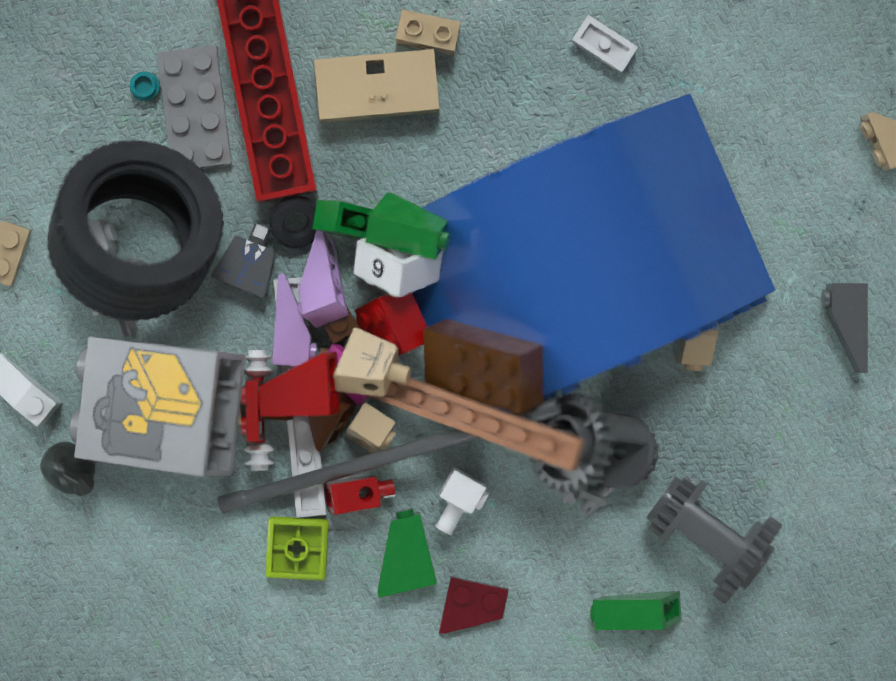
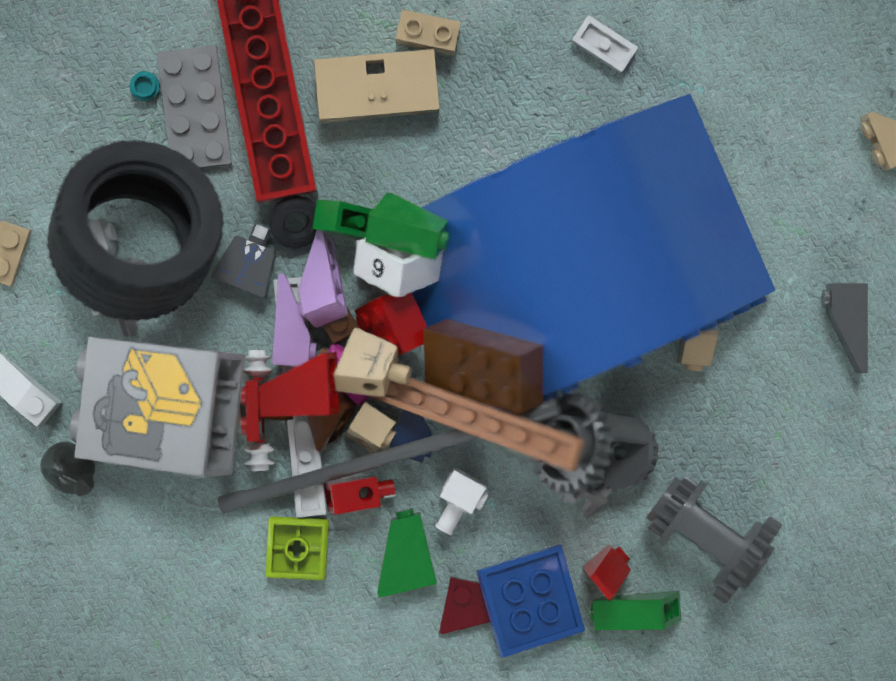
none -> dark blue slope [390,409,432,463]
none -> blue plate [476,544,585,658]
none -> red slope [582,544,631,600]

